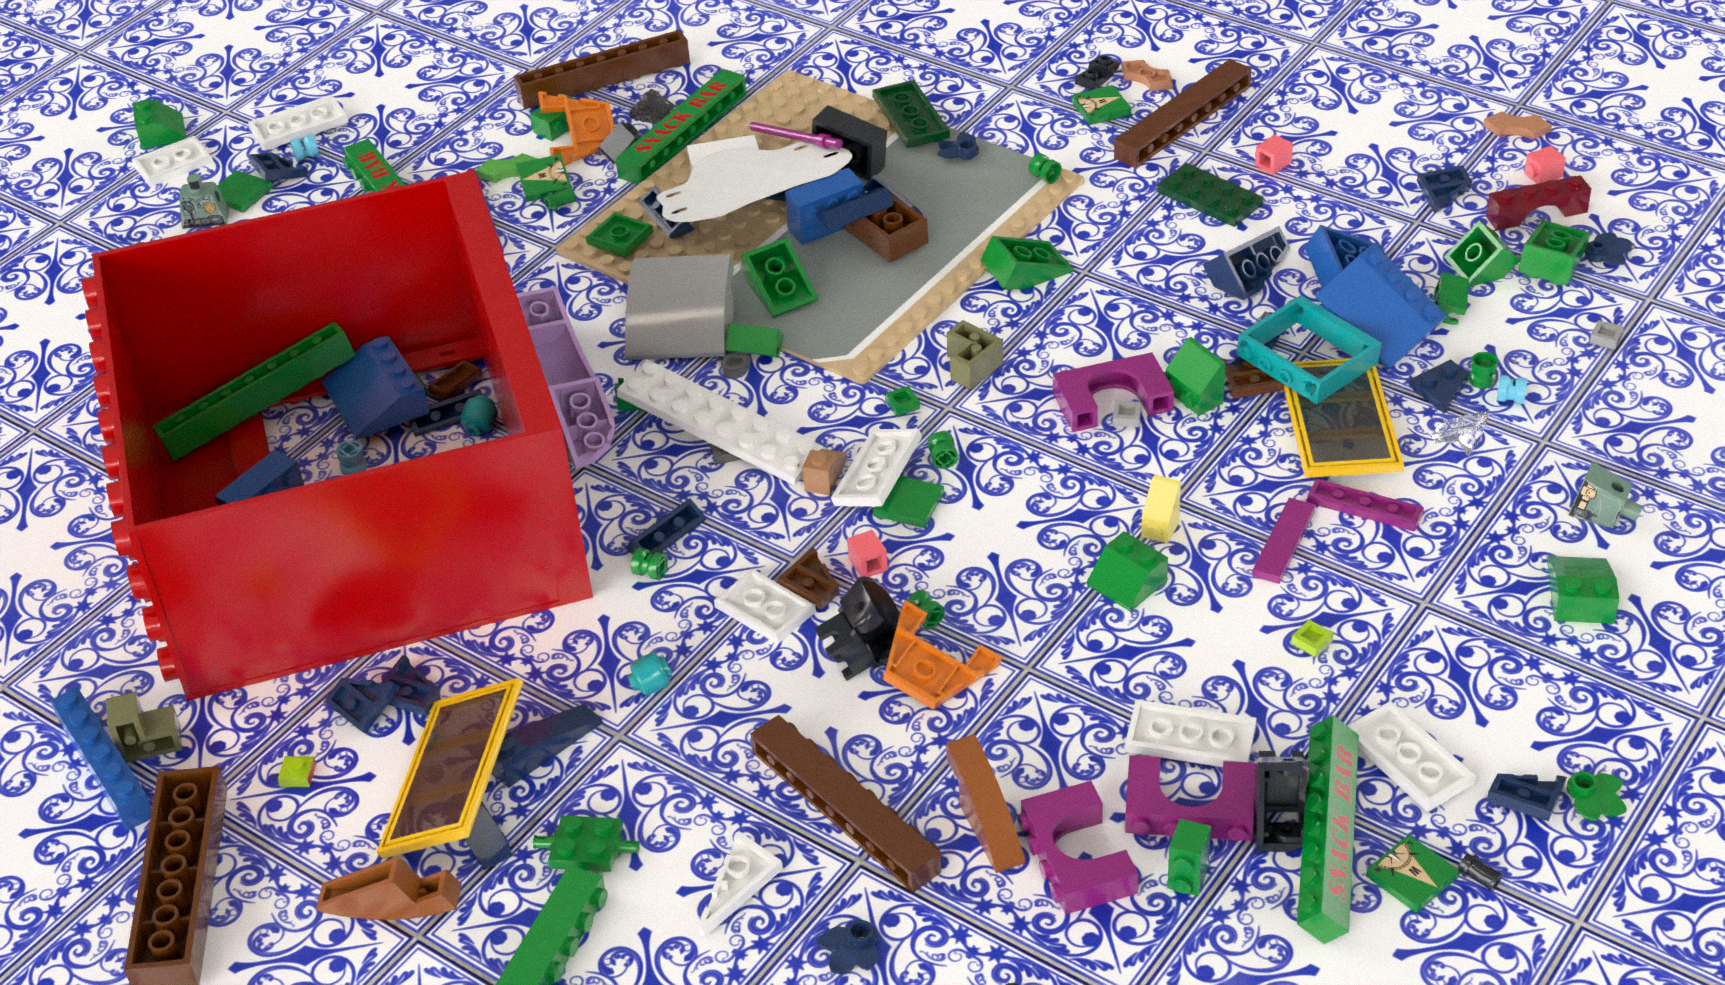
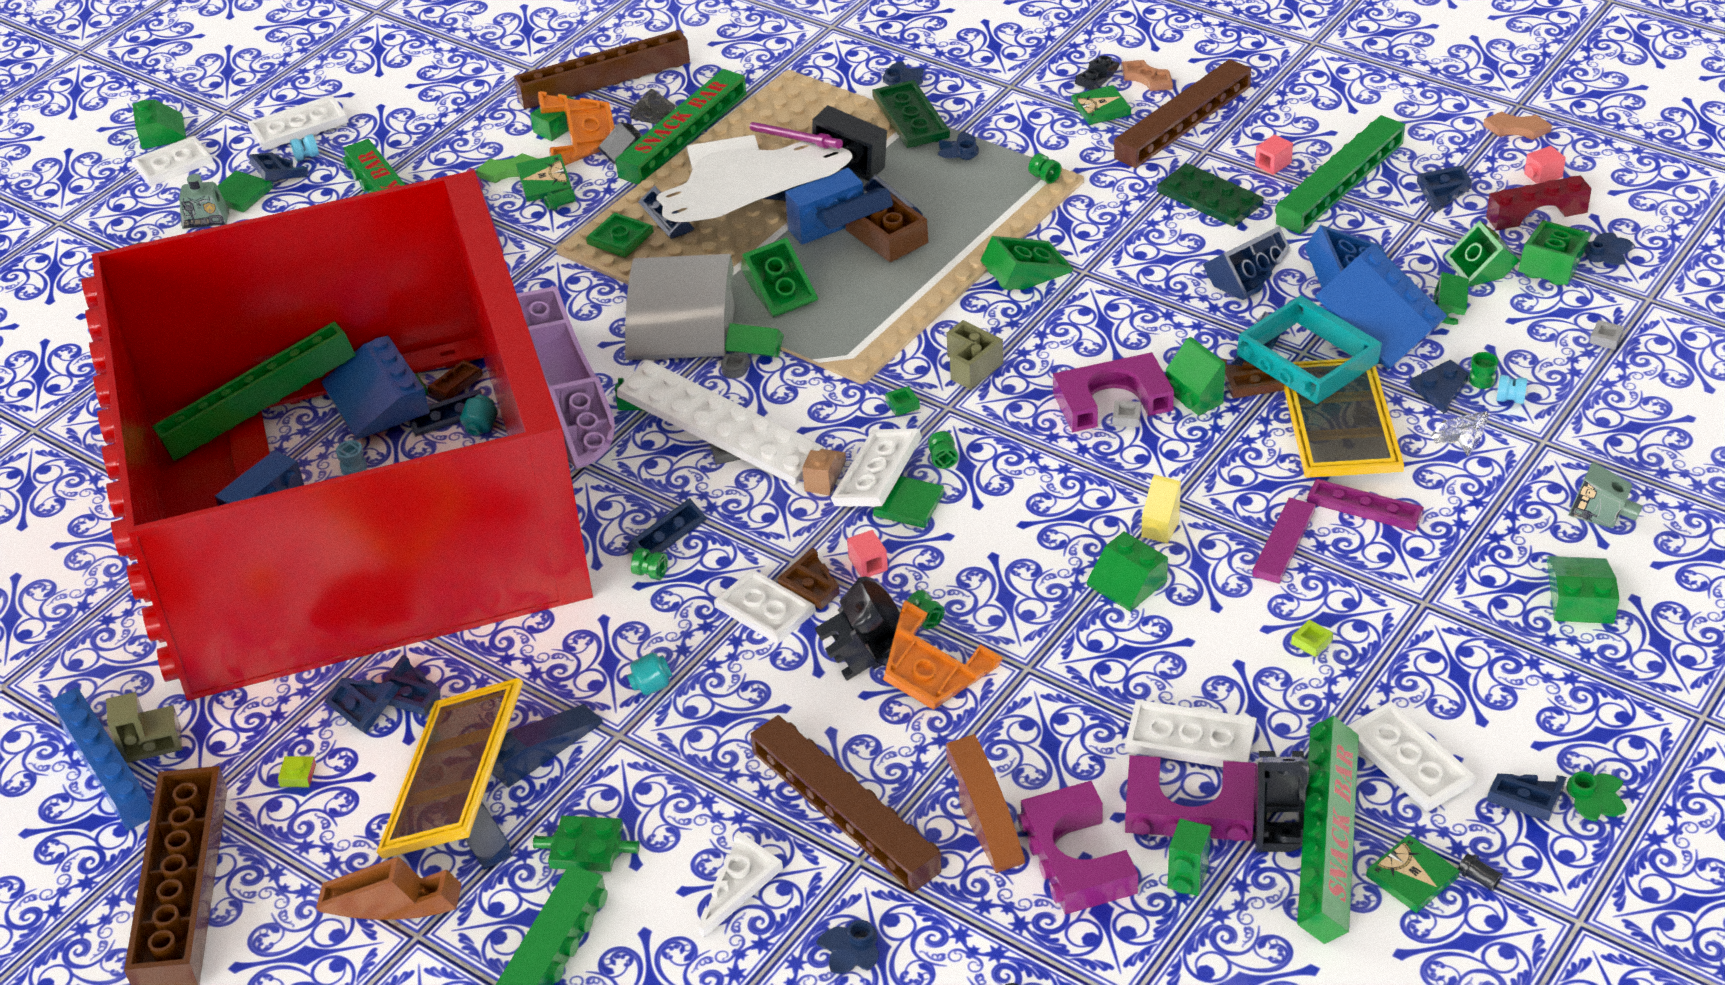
none -> dark blue plate [883,61,924,86]
none -> green brick [1275,115,1405,234]

